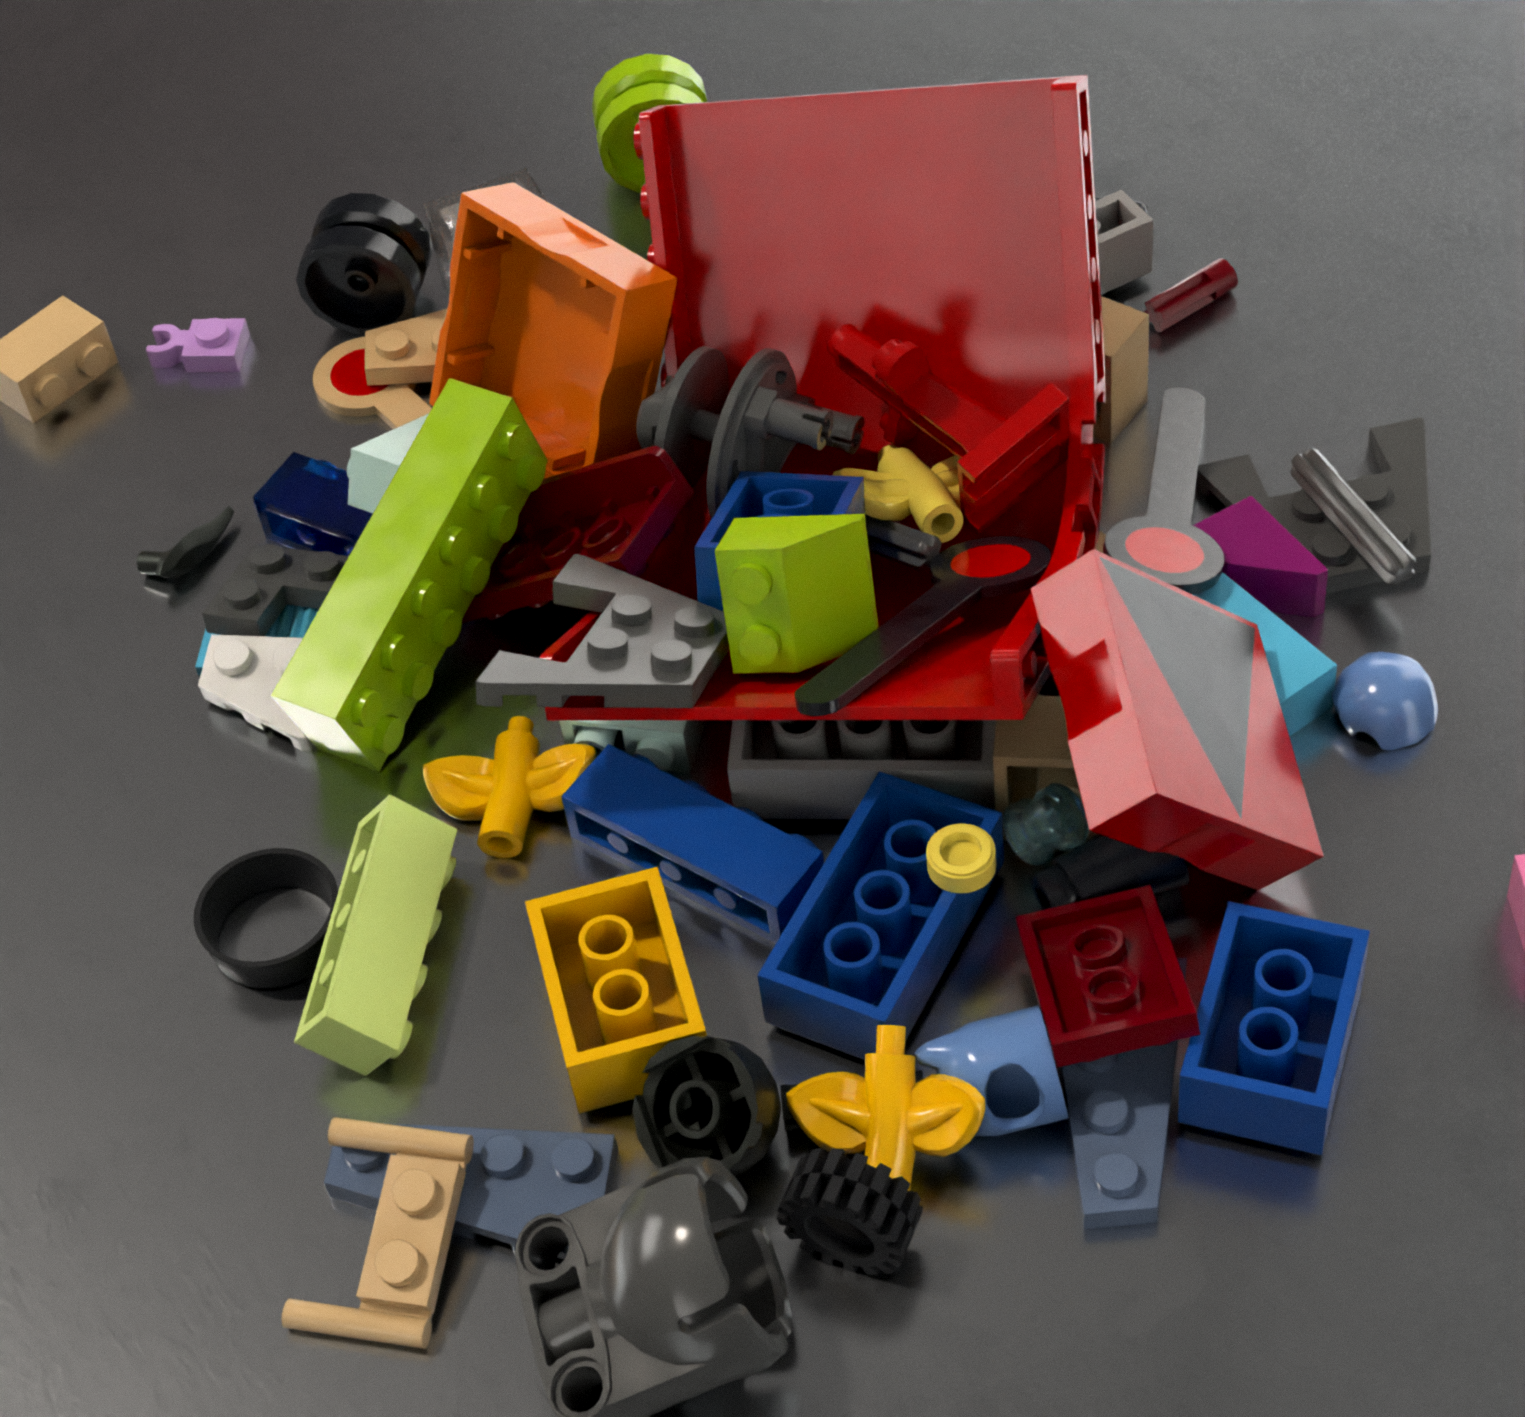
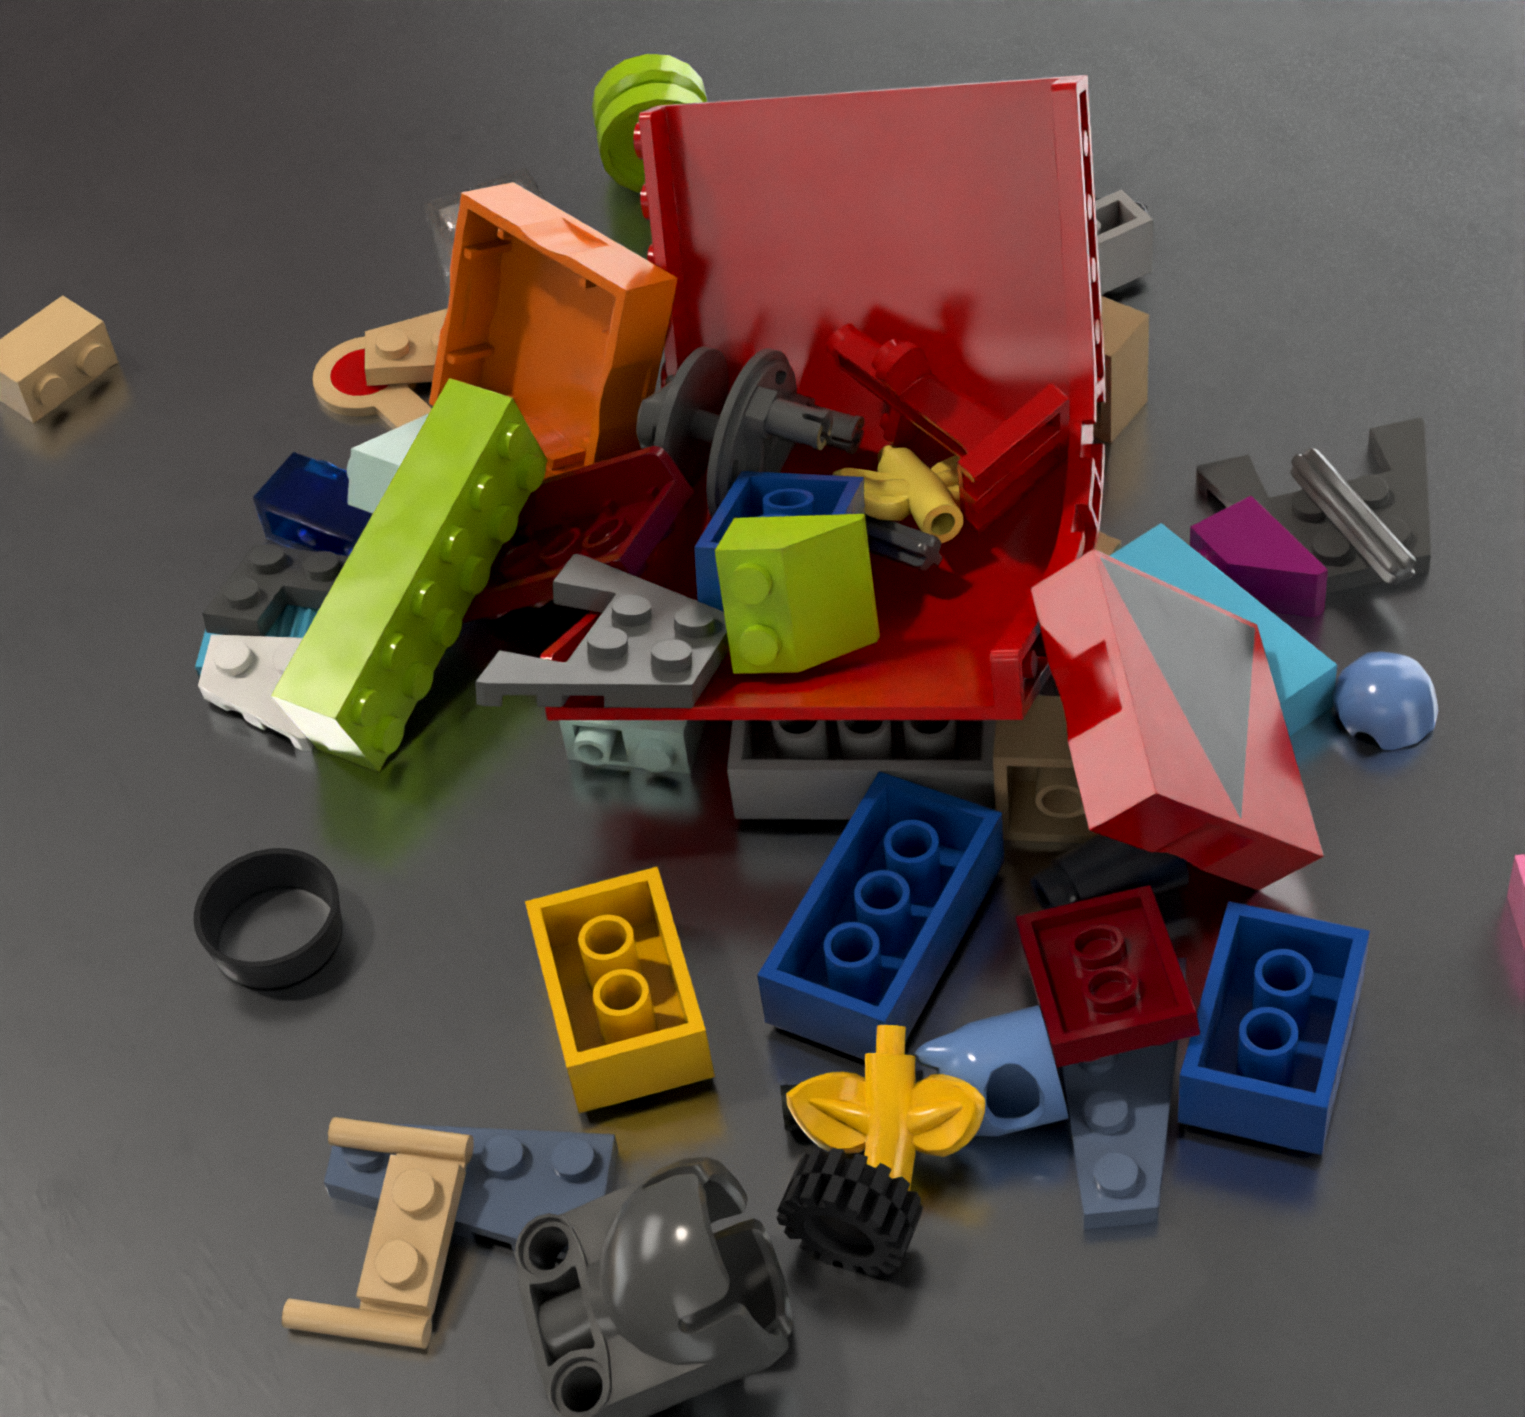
pearl dark grey bar [136,506,234,578] -> none
lavender plate [146,318,250,373] -> none
yellowish green brick [294,794,457,1076] -> none
black wheel [296,193,433,335] -> none
yellow plant [423,716,596,858] -> none
blue brick [561,744,824,944] -> none
pearl dark grey cylinder [633,1036,781,1176] -> none
black piece [794,536,1052,716] -> none
light yellow tile [926,823,996,894] -> none
clear light blue wheel [1003,783,1089,865] -> none
piece [1103,387,1225,594] -> none
dark red piece [1144,258,1238,332] -> none

